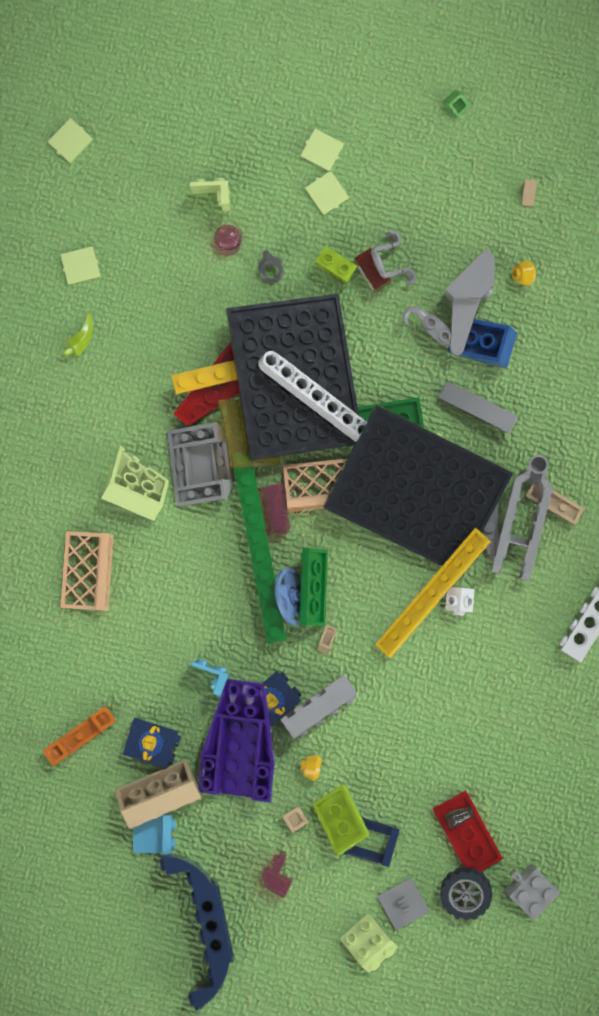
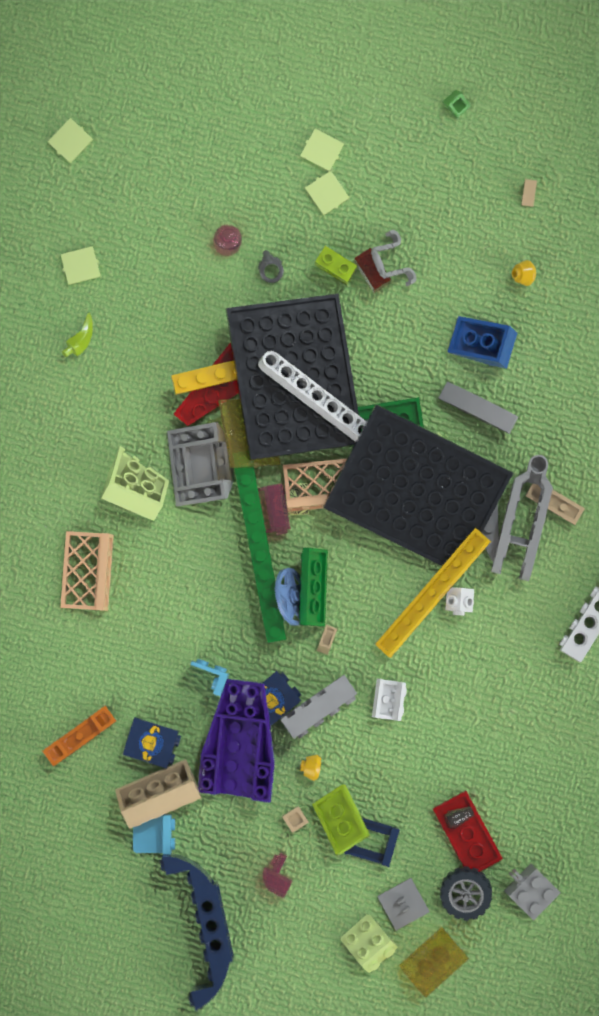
yellowish green bracket [190,178,230,211] -> none
light grey slope [403,249,495,356] -> none
none -> white bracket [372,679,407,721]
none -> clear yellow slope [399,927,469,998]

